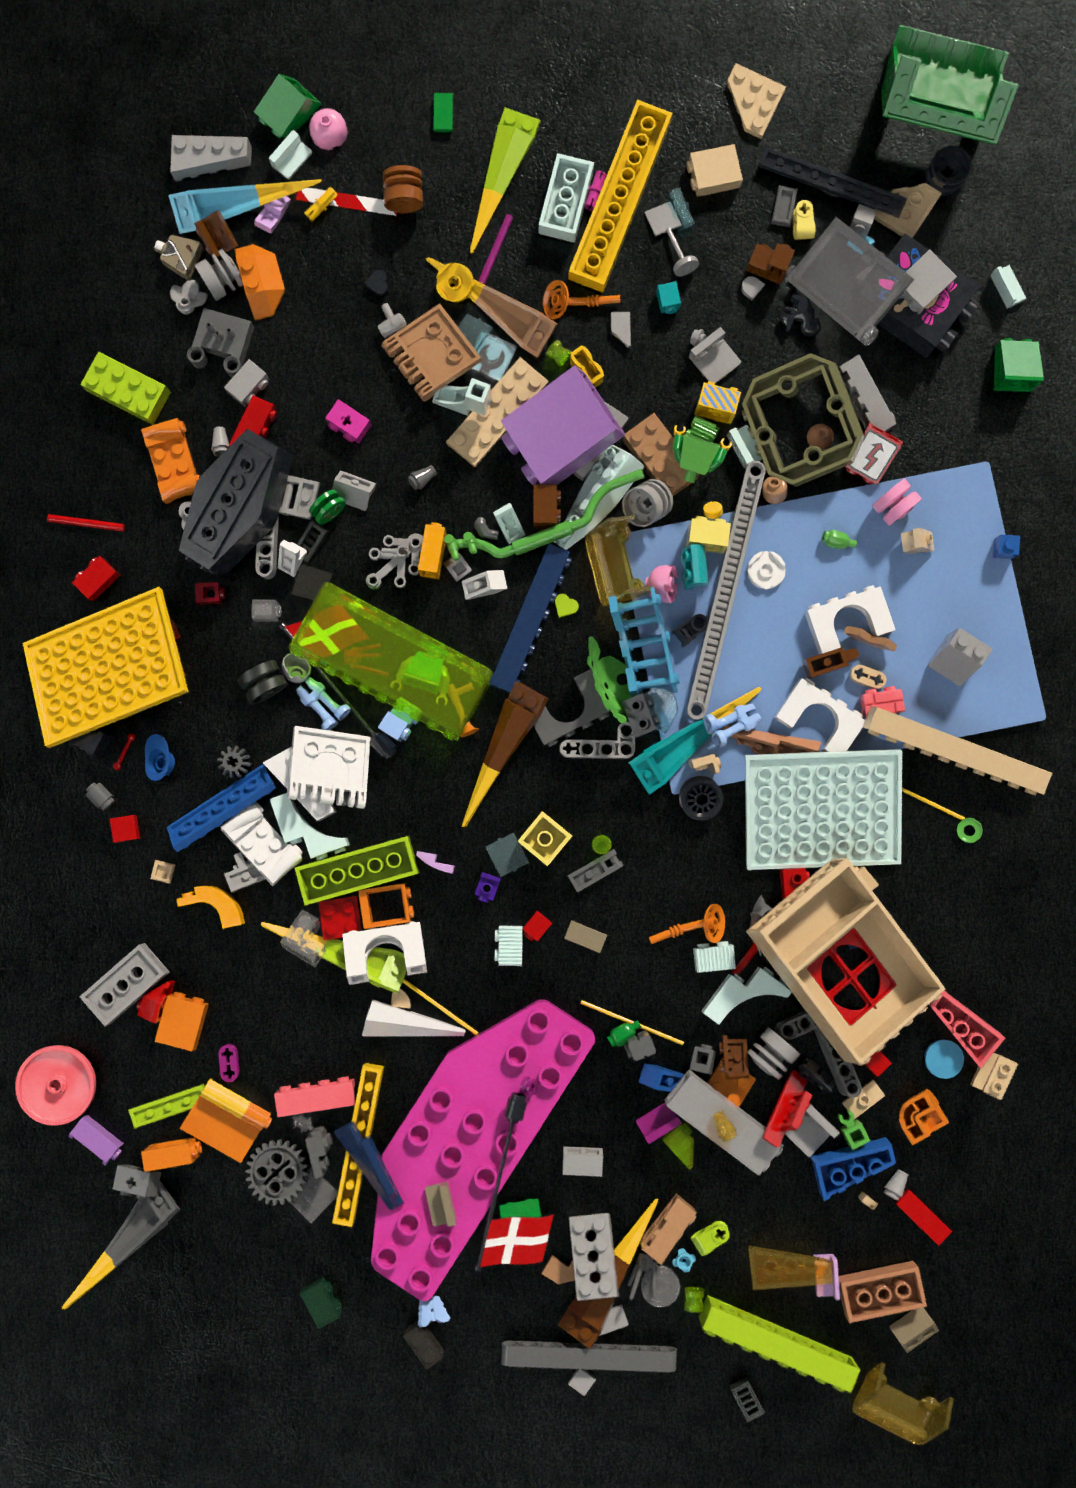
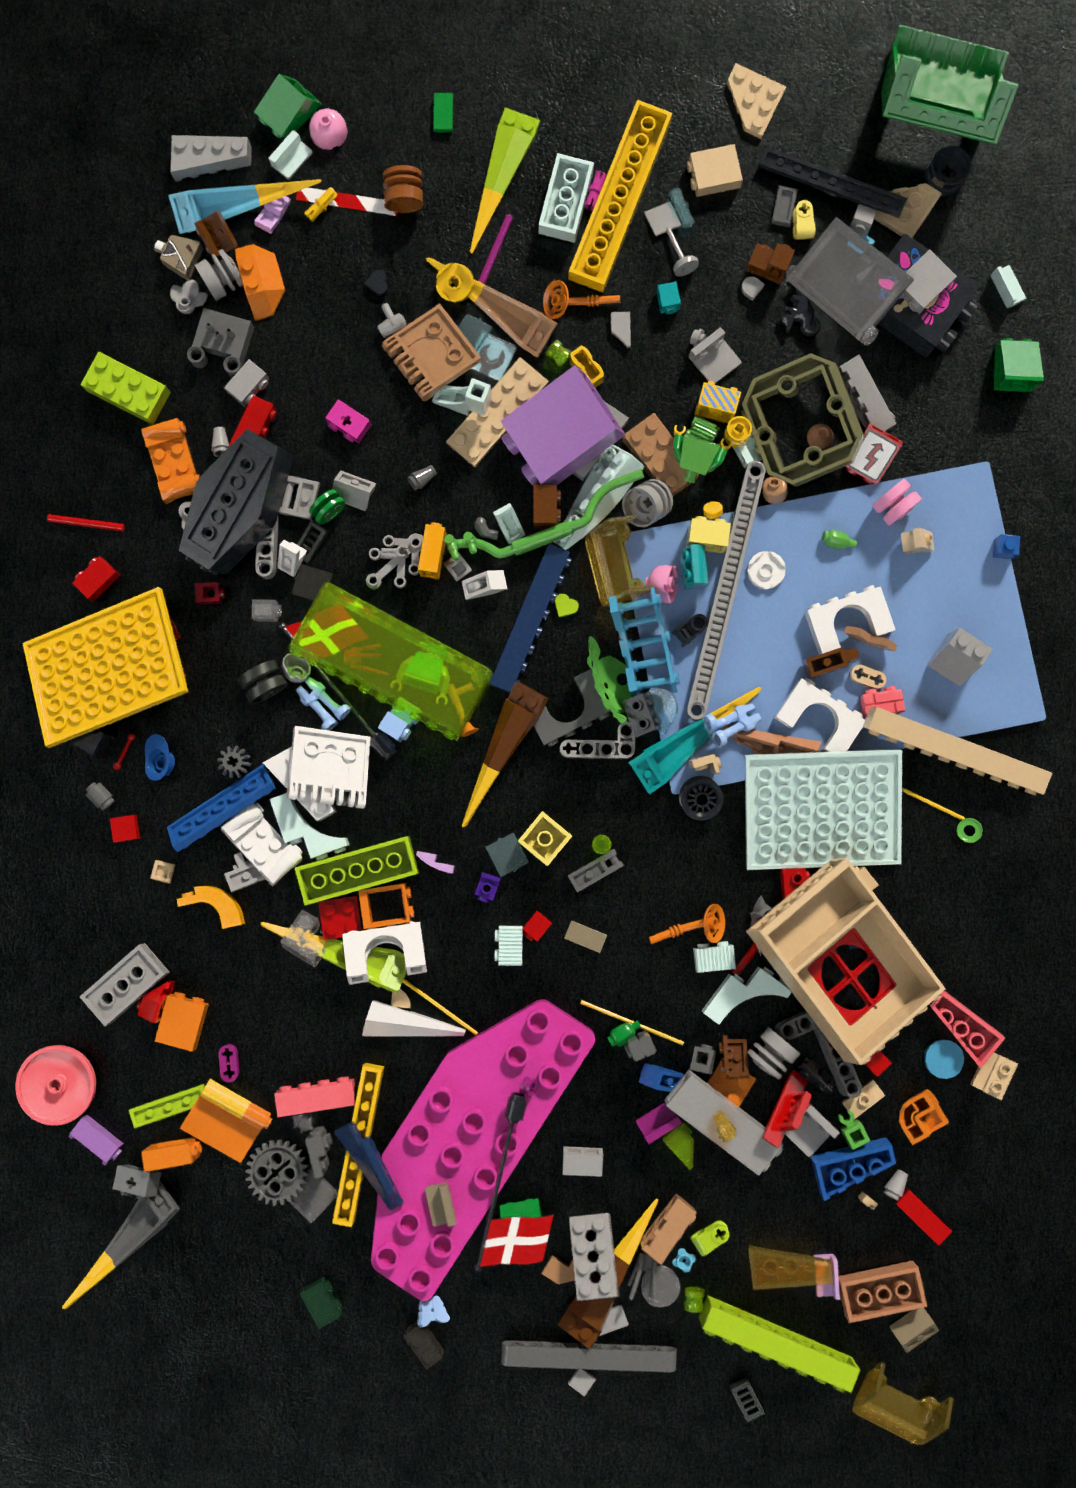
none -> yellow wheel [724,416,752,447]

